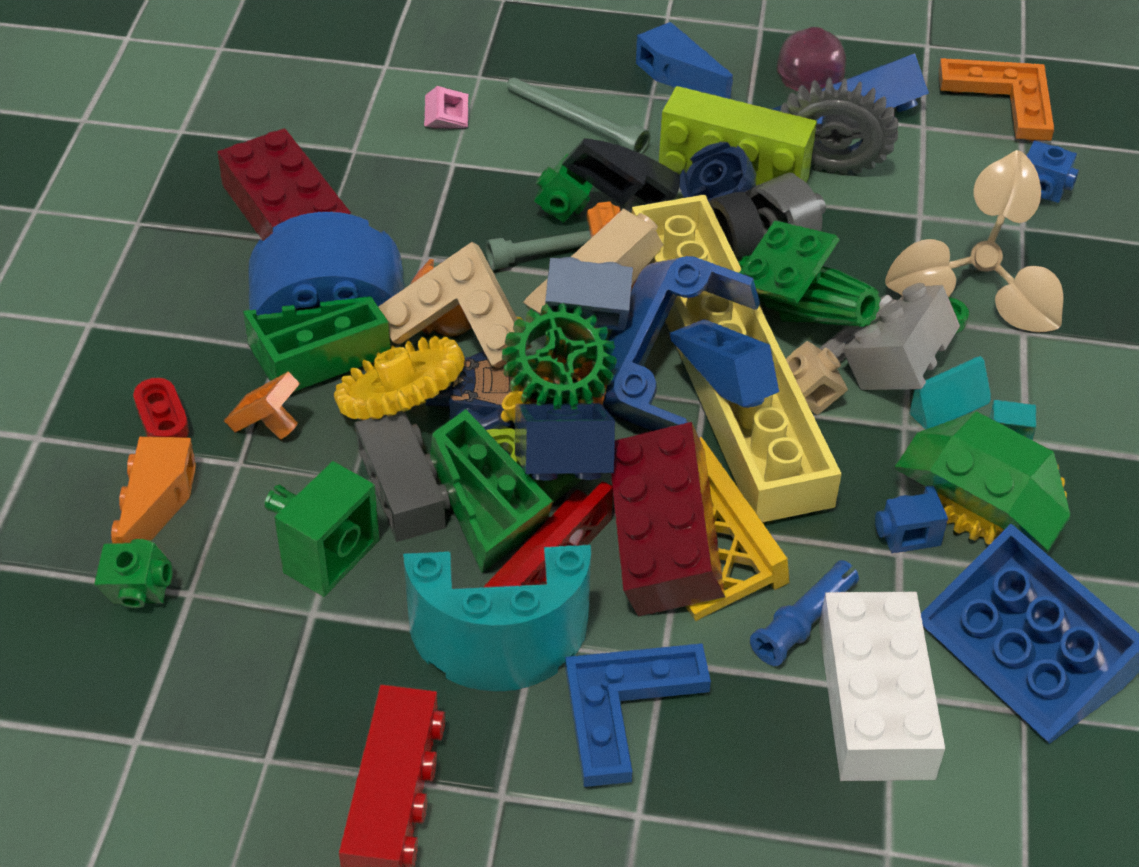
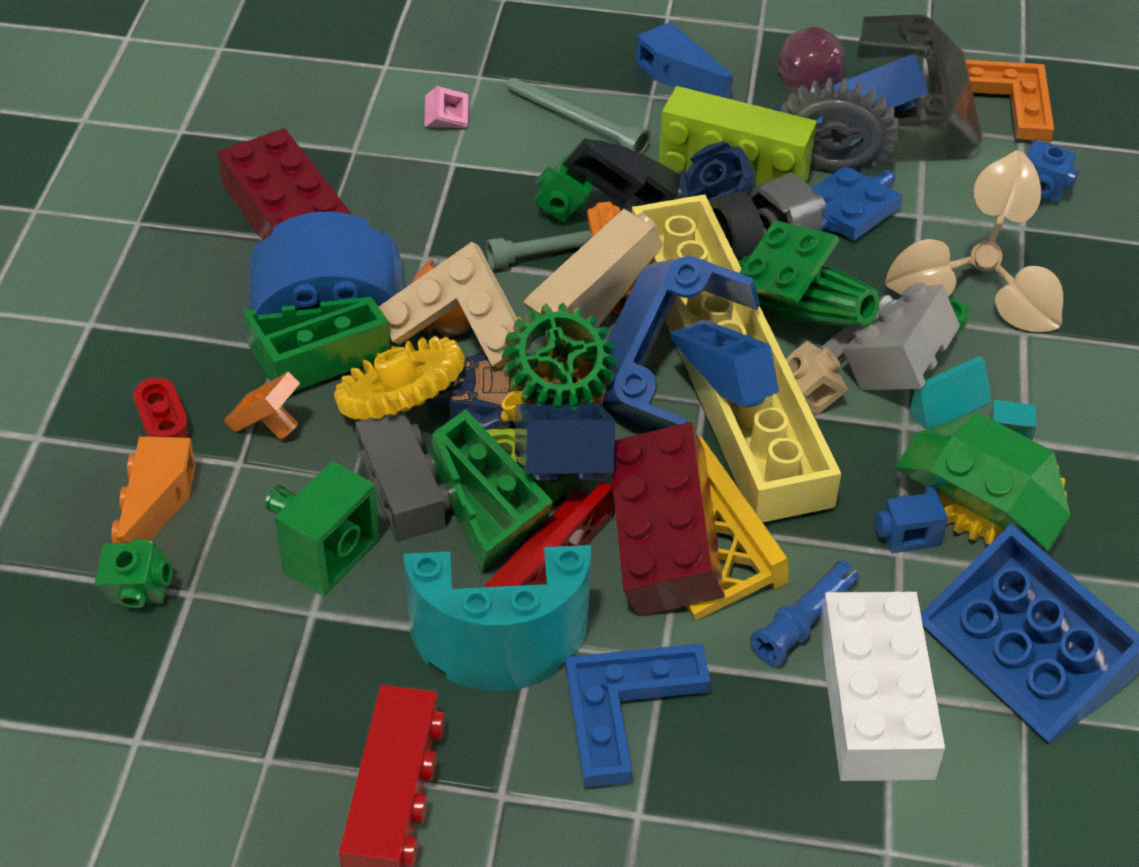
sand blue brick [545,257,633,331] -> none
none -> blue plate [811,166,902,240]
none -> clear smoke windscreen [856,14,982,162]

